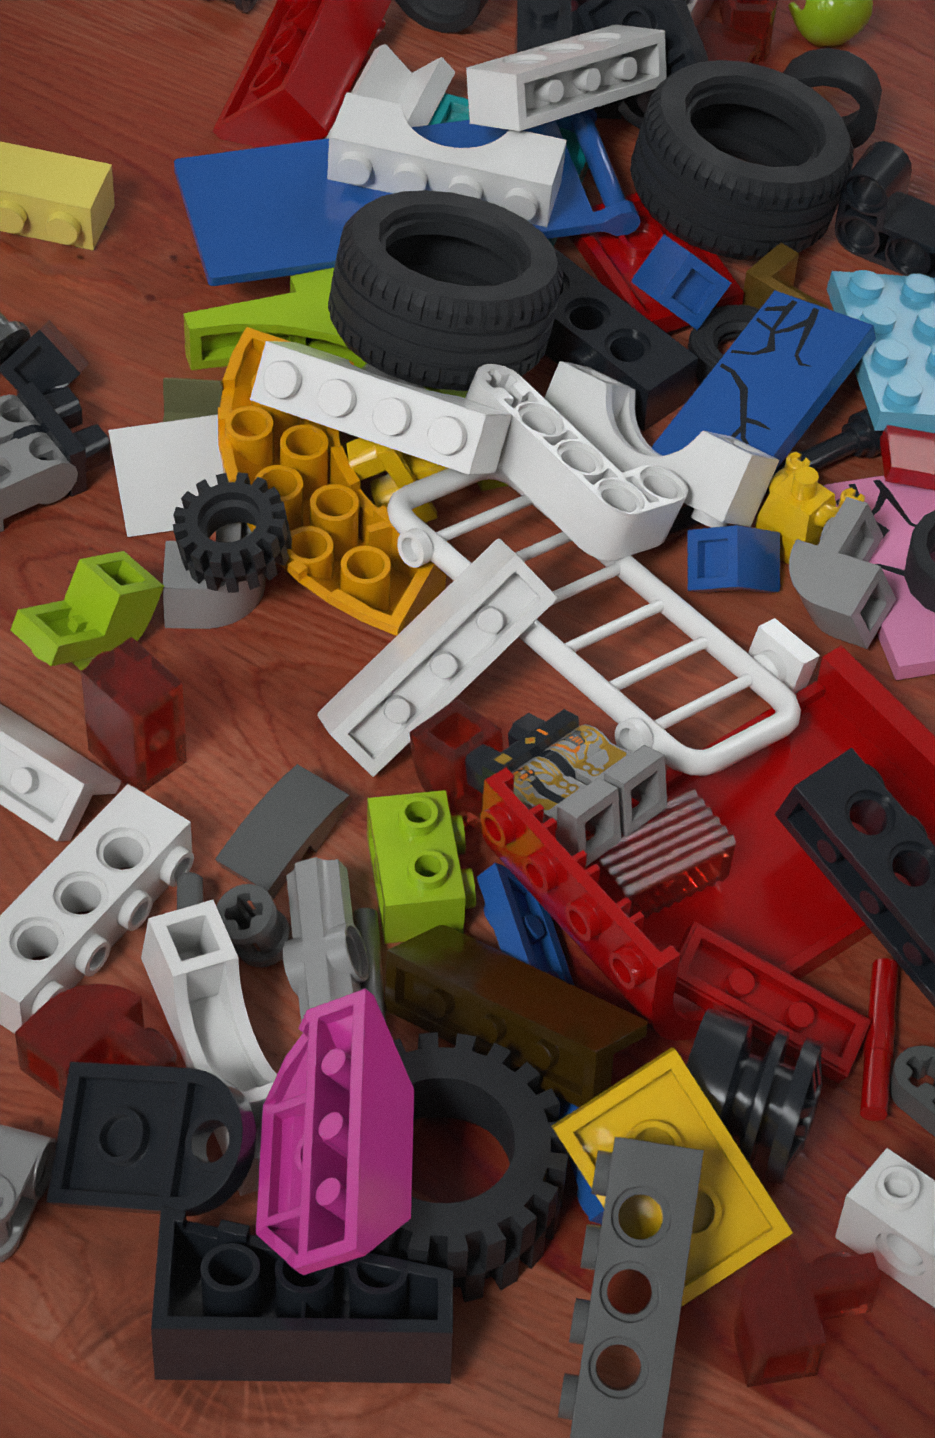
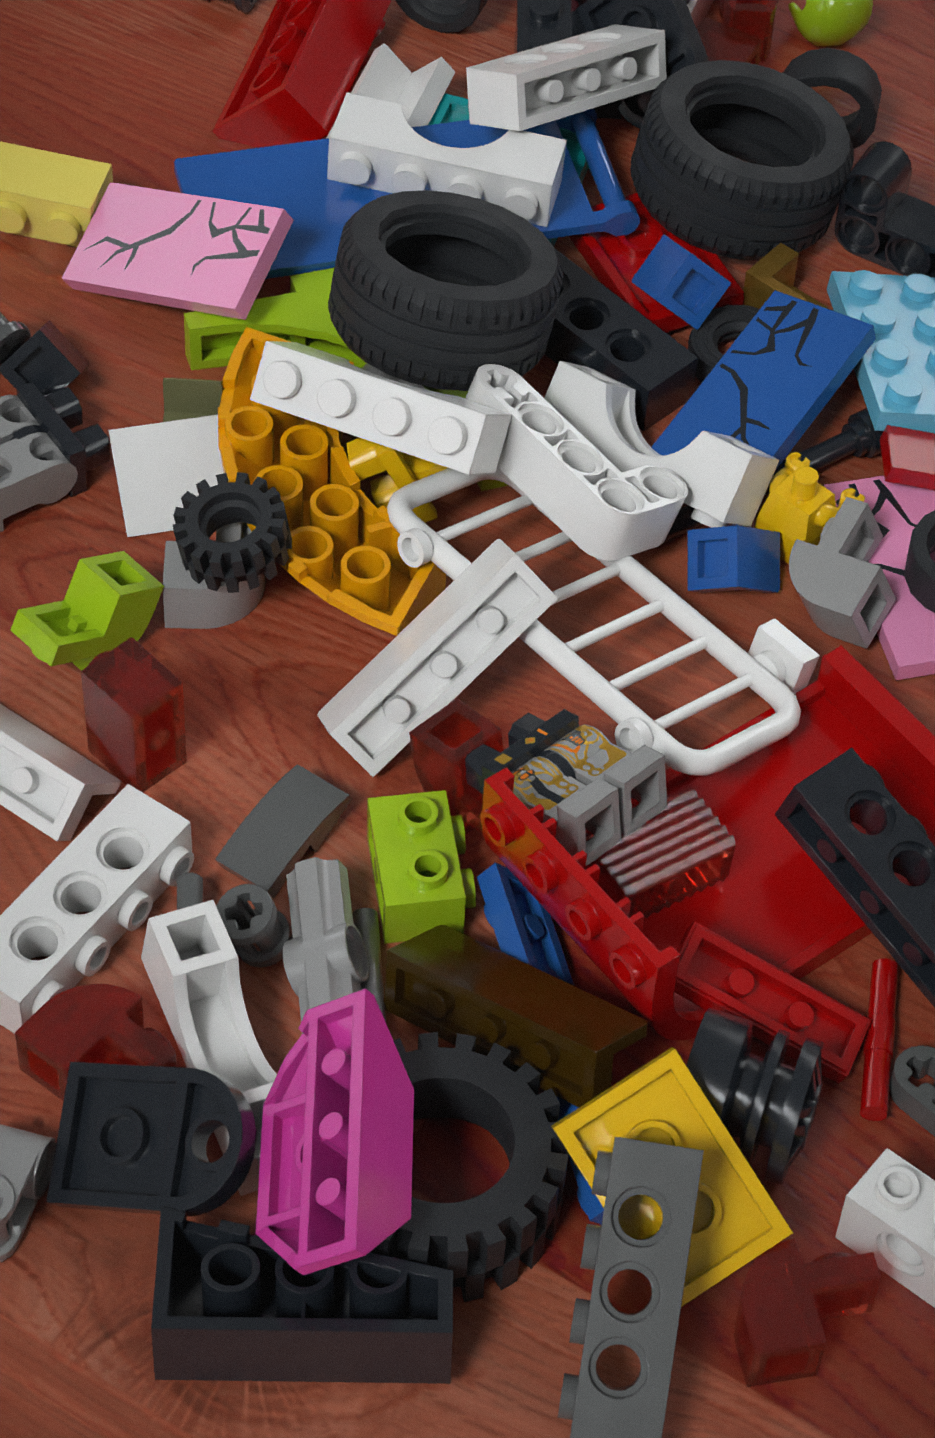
none -> bright pink tile [62,182,294,320]

